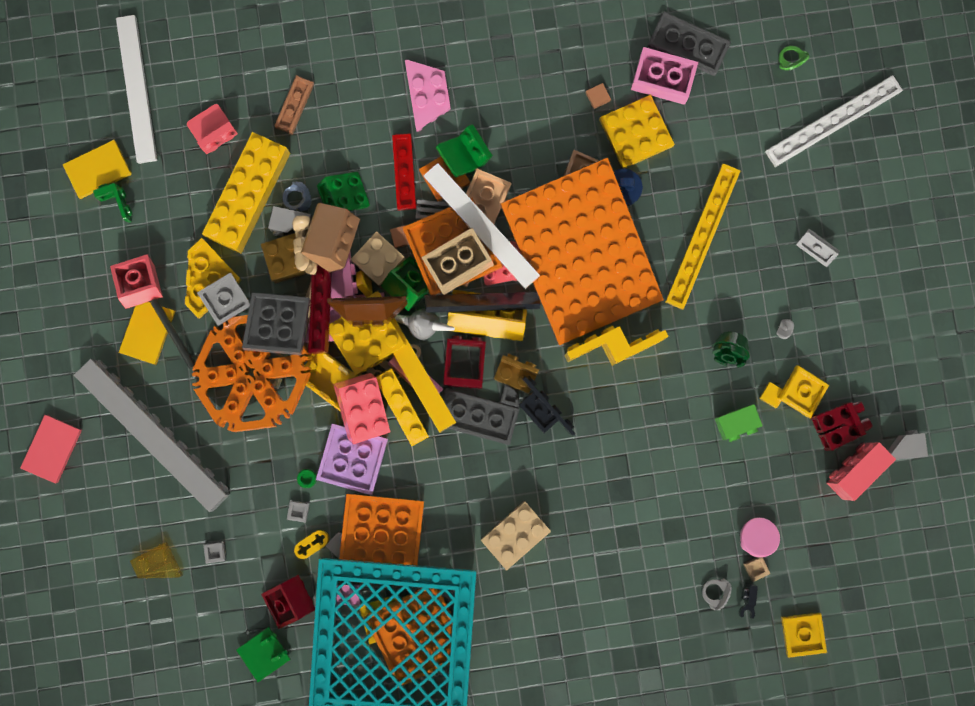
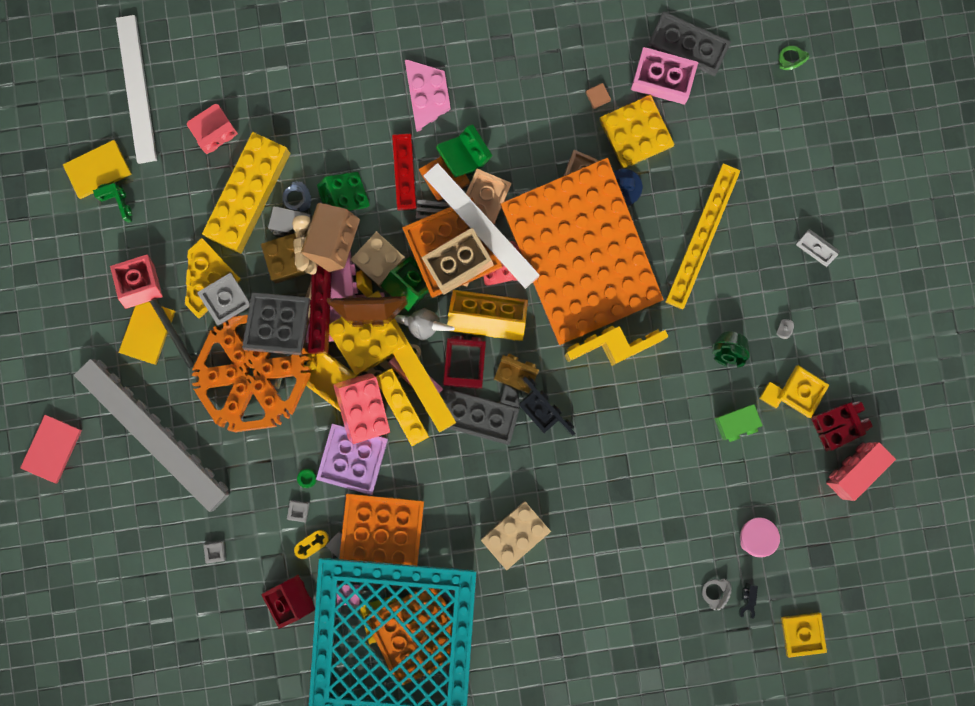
clear yellow wing [130,542,183,578] -> none
green plate [236,627,291,682] -> none
nougat tile [275,75,314,135] -> none
nougat tile [390,225,409,249] -> none
black tile [424,292,541,313] -> none
tan tile [743,557,770,582] -> none
white tile [765,75,903,167] -> none
light grey slope [887,430,928,460] -> none

